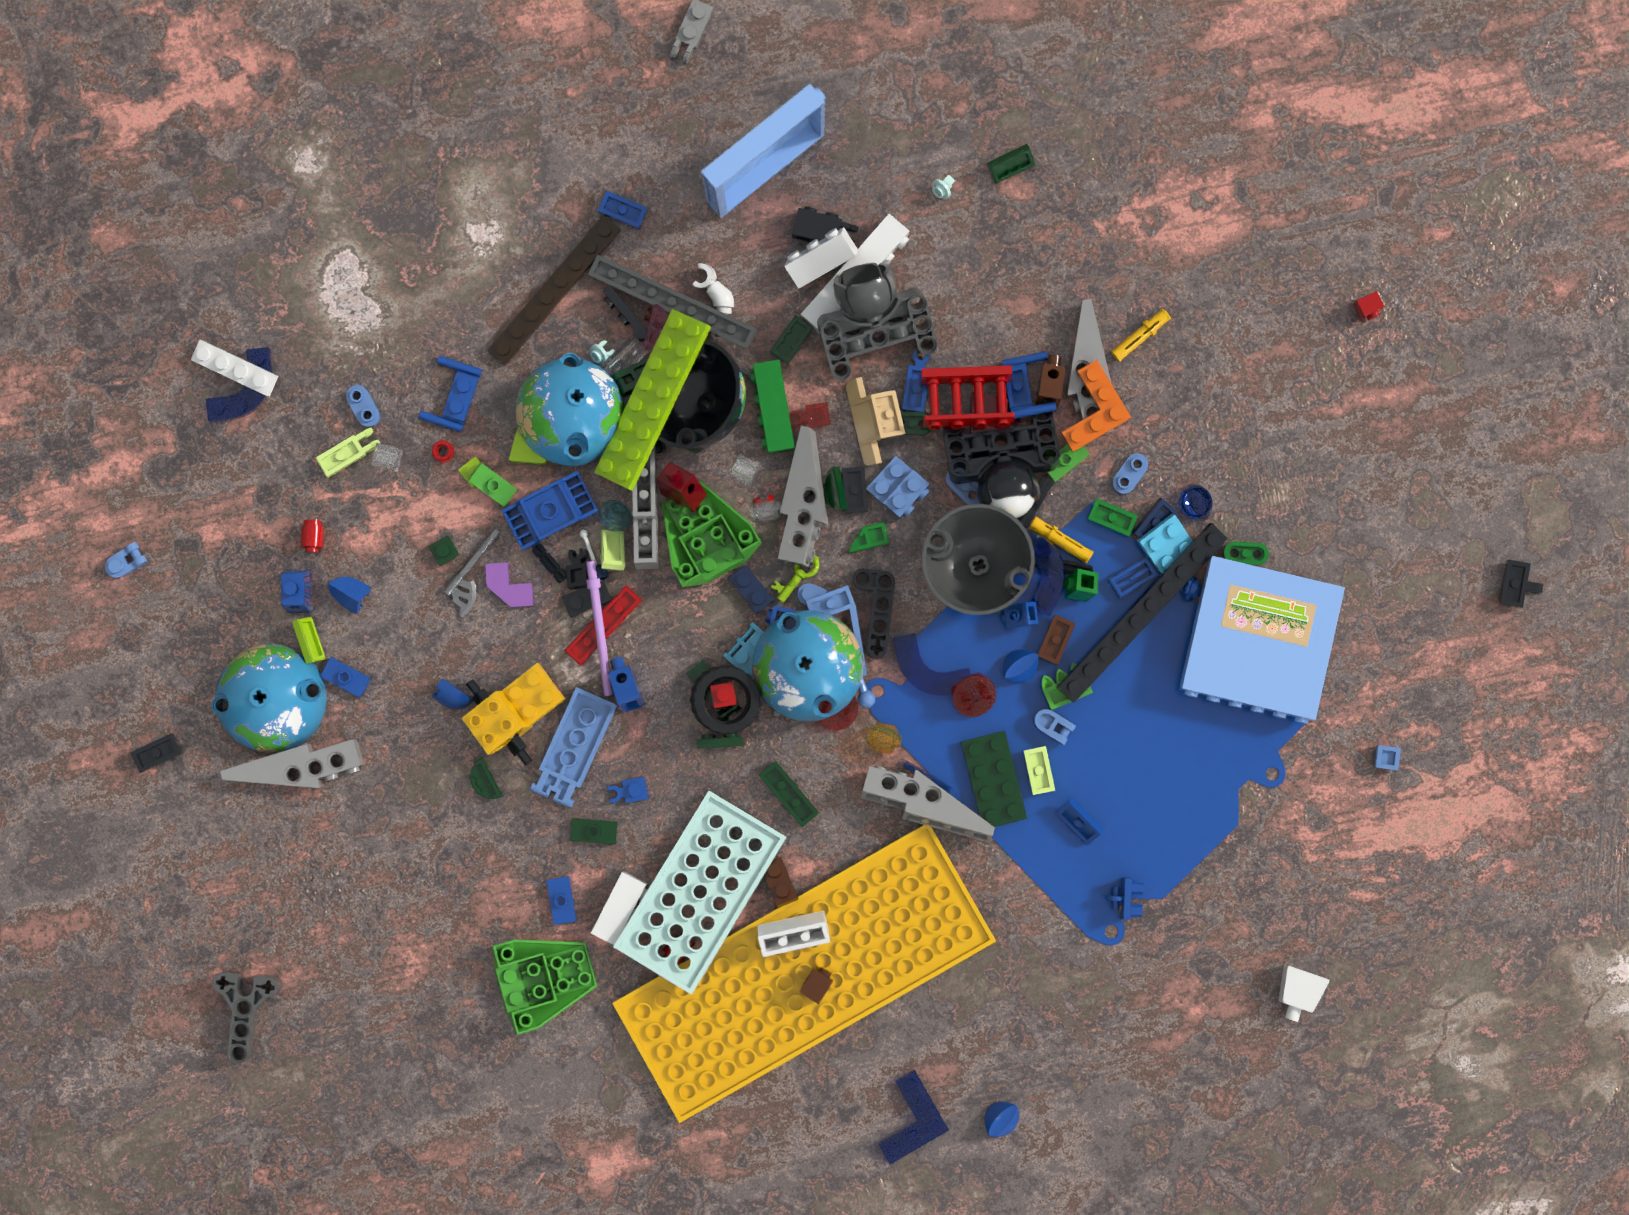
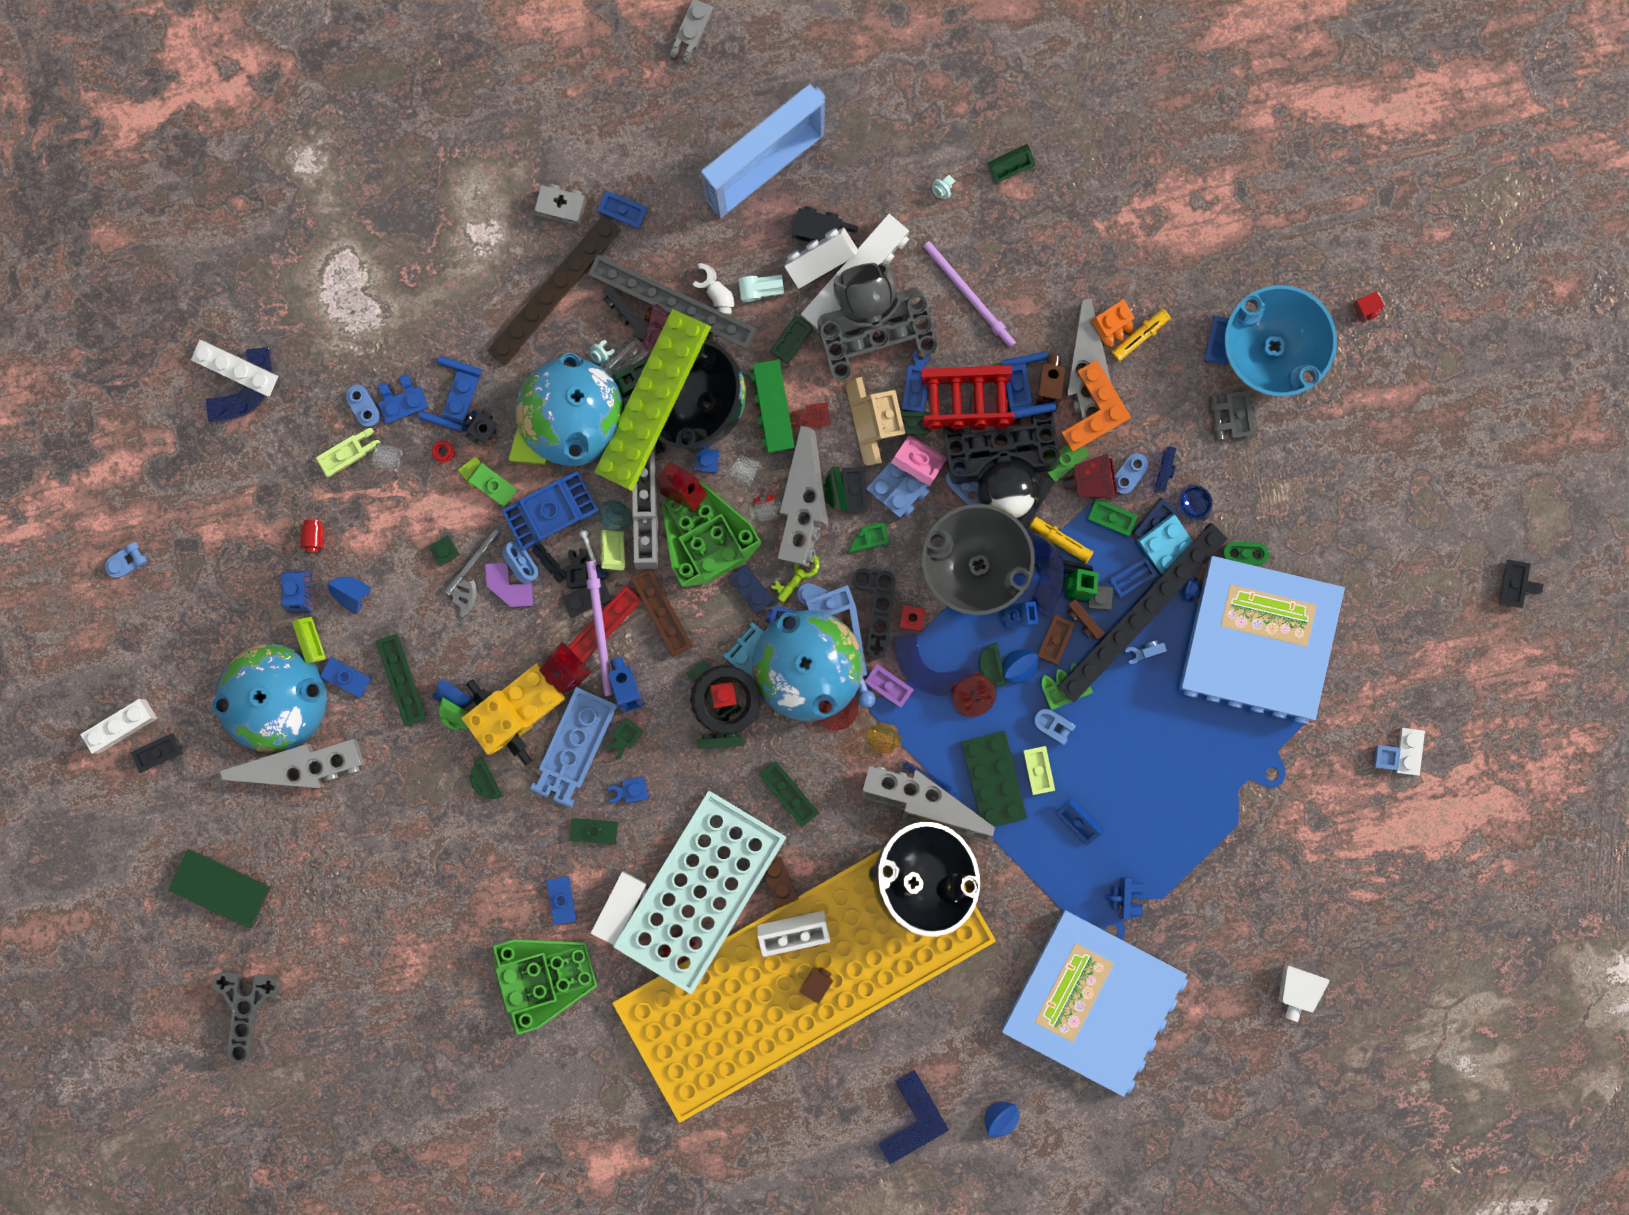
none -> white brick [80,699,157,754]
none -> dark green piece [168,849,271,929]
none -> dark green plate [376,633,427,726]
none -> blue plate [378,374,429,424]
none -> bright green plate [439,697,469,731]
none -> black brick [461,410,497,444]
none -> medium blue plate [502,541,538,584]
none -> light grey brick [534,184,586,226]
none -> dark red torso [539,642,592,693]
none -> dark green plate [606,718,644,760]
none -> reddish brown plate [630,569,693,657]
none -> blue plate [694,449,720,474]
none -> light aqua piece [738,275,784,302]
none -> medium lavender plate [865,664,914,708]
none -> black piece [869,822,980,936]
none -> bright pink plate [891,435,947,486]
none -> red plate [899,605,926,632]
none -> lavender bar [923,241,1016,348]
none -> dark green plate [979,642,1006,686]
none -> light blue panel [1001,909,1188,1097]
none -> dark red torso [1063,454,1118,498]
none -> reddish brown plate [1067,599,1105,640]
none -> dark grey plate [1088,586,1113,610]
none -> orange plate [1091,299,1135,347]
none -> medium blue plate [1124,640,1167,664]
none -> clear blue plate [1154,446,1176,494]
none -> blue plate [1204,316,1229,365]
none -> dark grey plate [1209,391,1255,441]
none -> dark azure piece [1225,285,1337,396]
none -> white plate [1395,728,1425,776]

